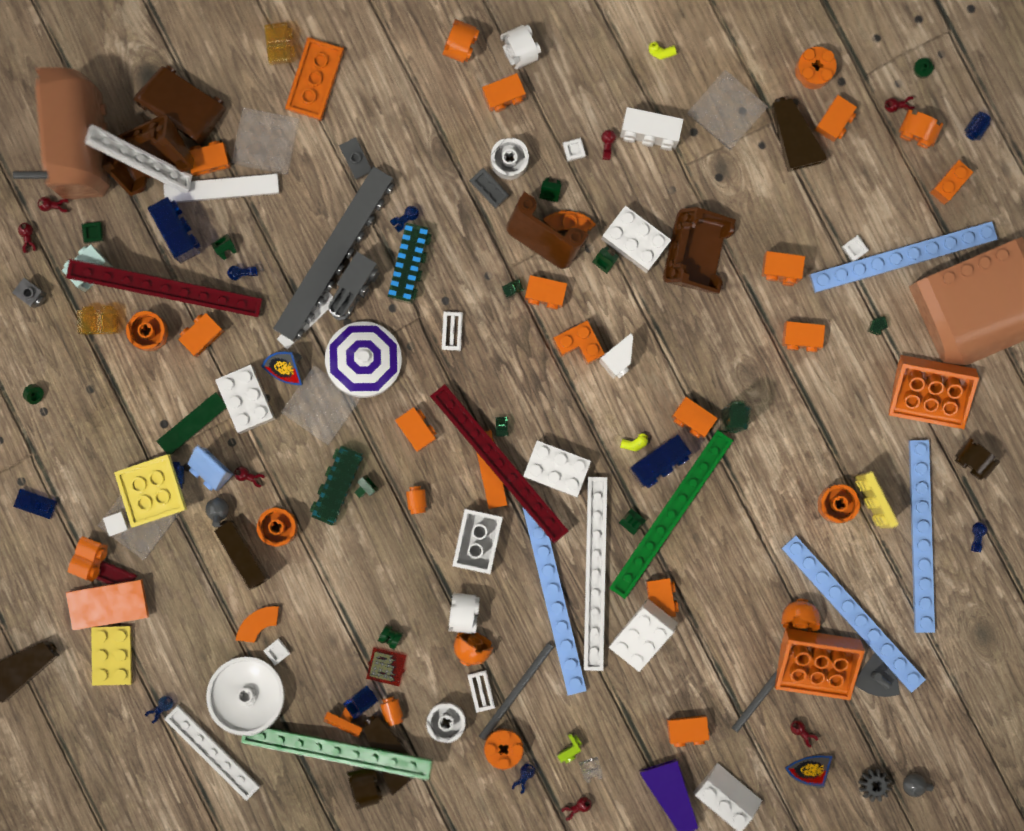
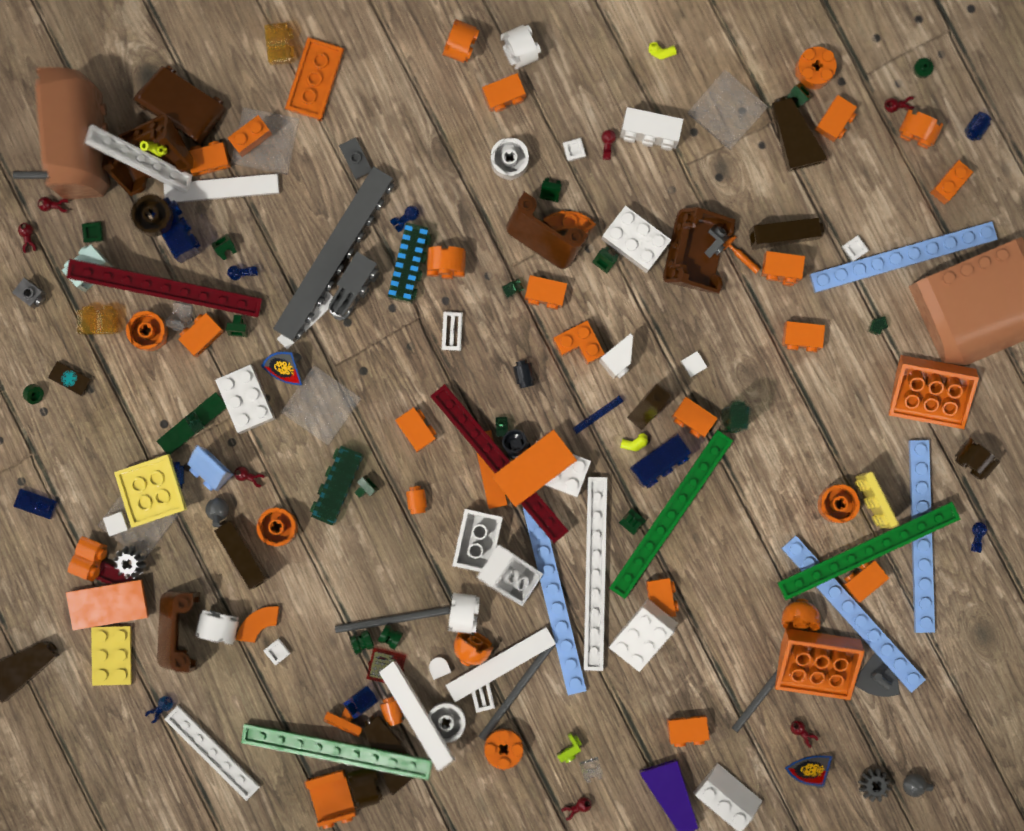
white dish [206,657,285,736] -> none
dish [325,321,402,398] -> none
dark grey plate [469,168,509,209] -> none
clear blue arm [512,764,535,794] -> none
none -> dark brown tile [48,361,92,397]
none -> dark grey gear [113,546,147,579]
none -> dark brown brick [130,194,174,237]
none -> neon yellow arm [140,141,168,157]
none -> reddish brown windscreen [157,591,200,673]
none -> clear bracket [165,301,193,331]
none -> clear green piece [184,411,206,434]
none -> white brick [195,610,239,645]
none -> dark green tile [226,315,248,337]
none -> orange brick [228,115,272,157]
none -> orange panel [305,769,357,829]
none -> dark grey piece [335,606,450,633]
none -> dark green wheel [349,630,374,655]
none -> white tile [379,661,456,771]
none -> orange brick [427,246,466,279]
none -> white tile [429,657,451,680]
none -> white tile [446,627,556,702]
none -> white brick [477,545,543,606]
none -> orange tile [492,429,577,507]
none -> black wheel [502,429,531,460]
none -> black brick [513,360,535,389]
none -> clear blue bar [572,396,624,434]
none -> dark brown slope [627,384,672,430]
none -> white tile [681,351,707,378]
none -> dark grey bracket [705,225,729,258]
none -> orange piece [723,236,761,274]
none -> dark brown slope [749,218,824,250]
none -> green plate [777,502,960,600]
none -> dark green tile [787,82,813,108]
none -> orange brick [842,560,890,603]

